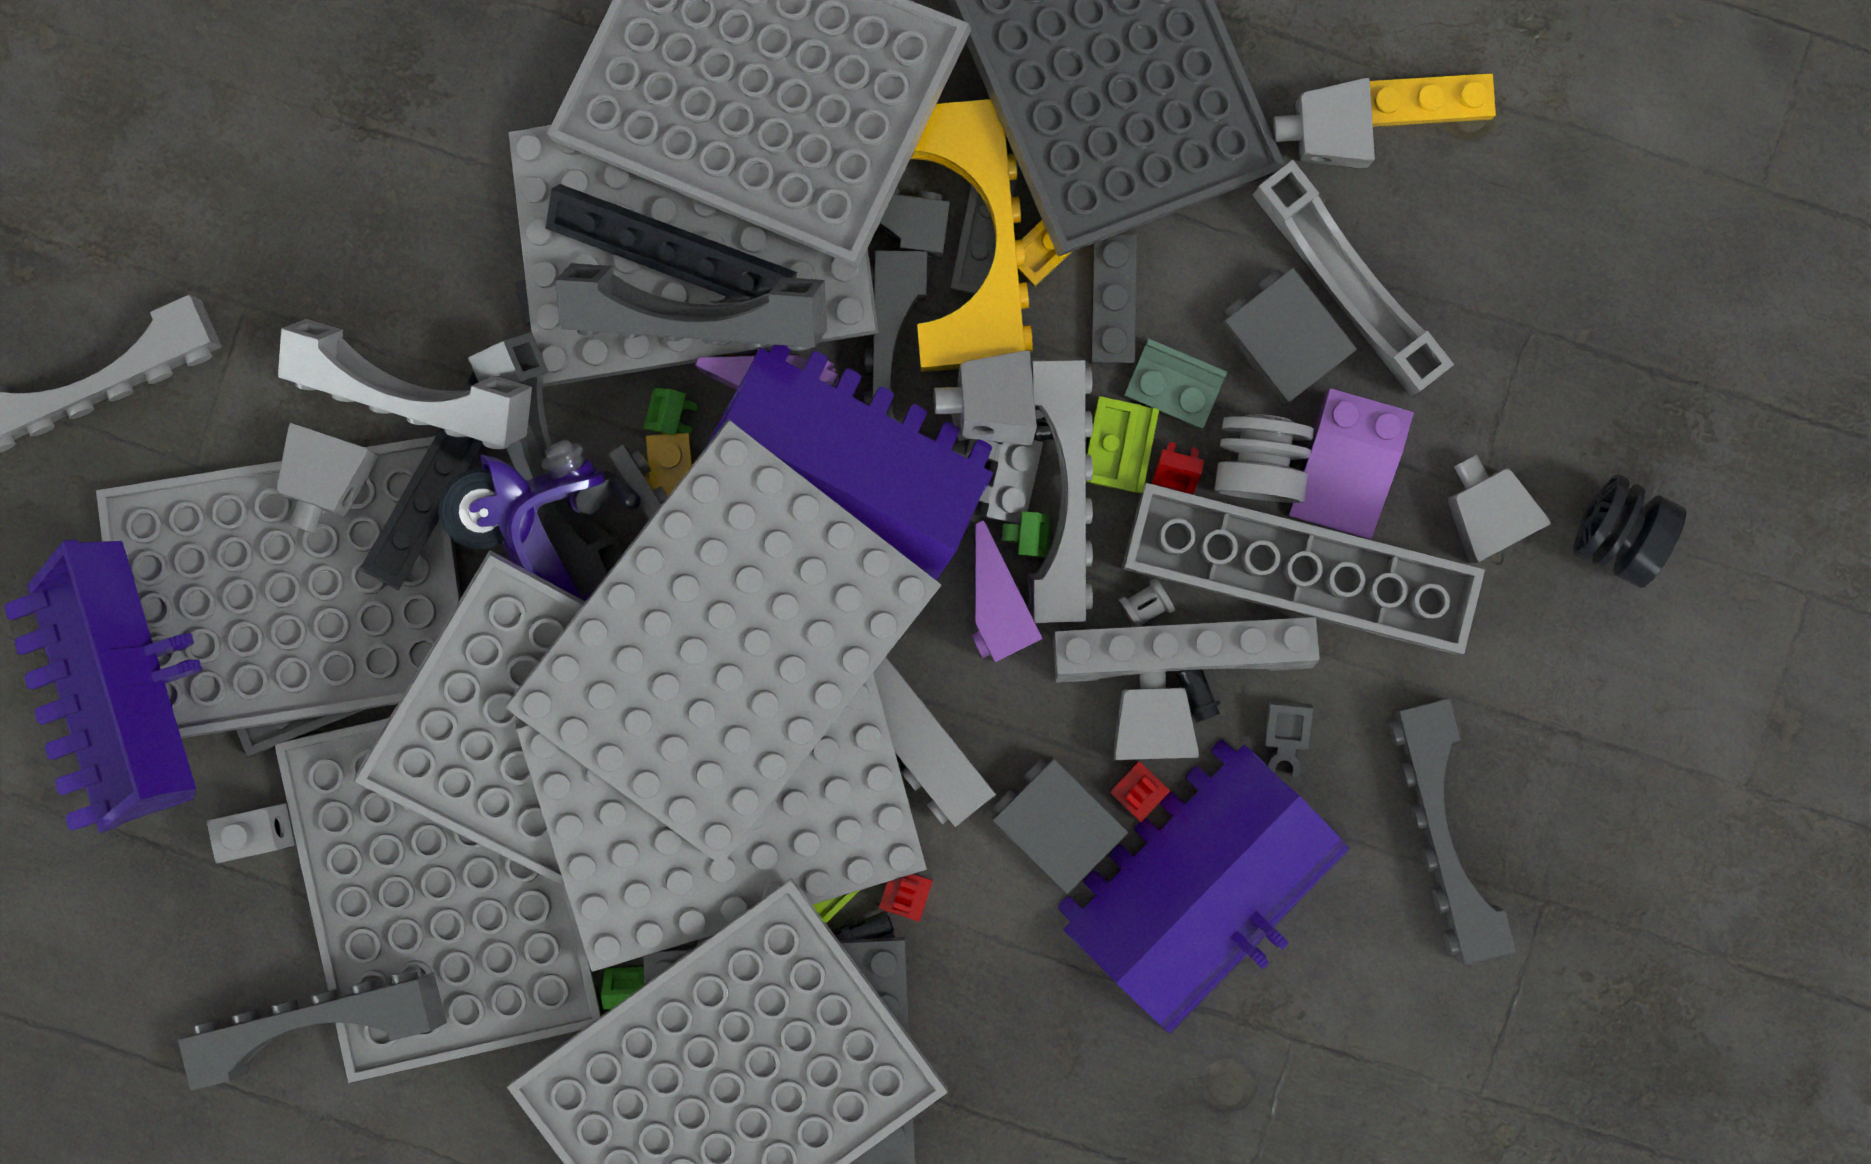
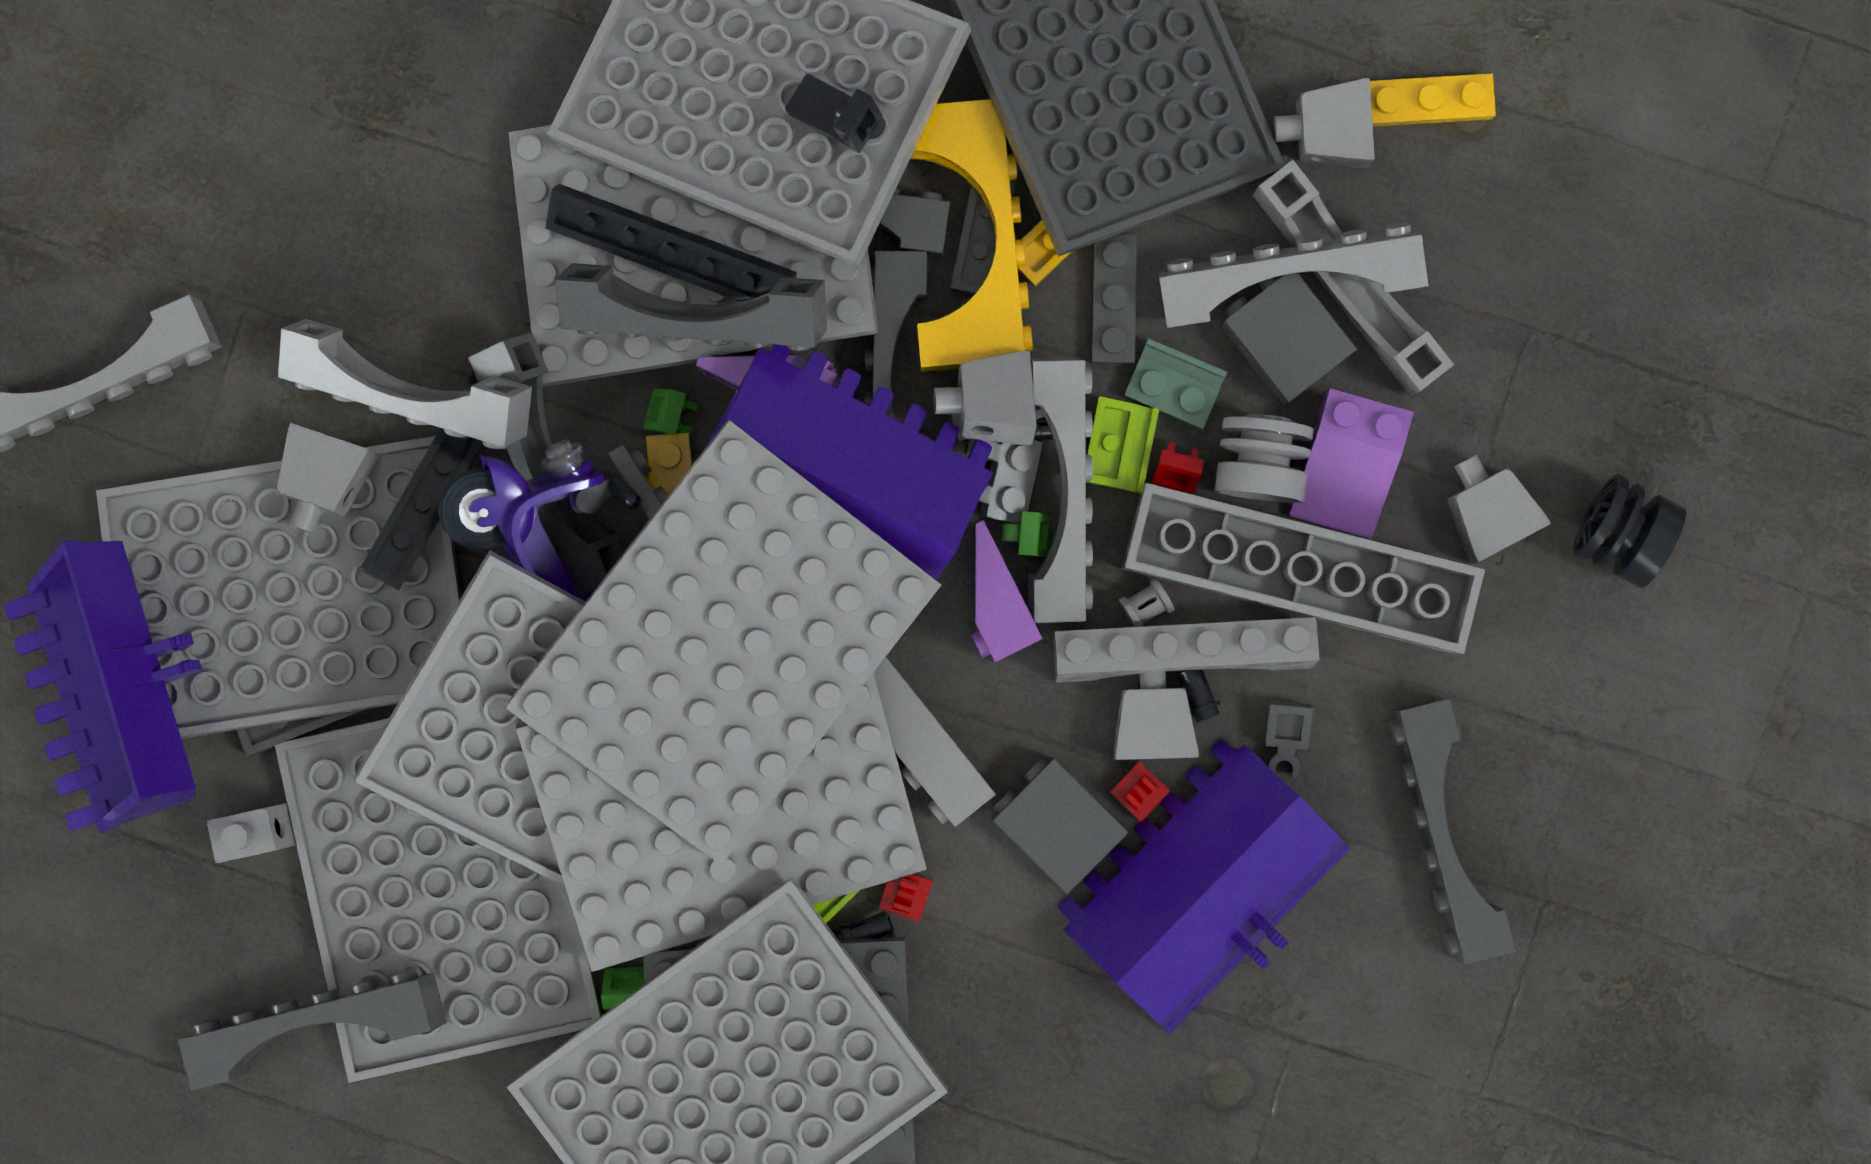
none -> black bracket [785,74,883,153]
none -> light grey arch [1159,222,1429,328]

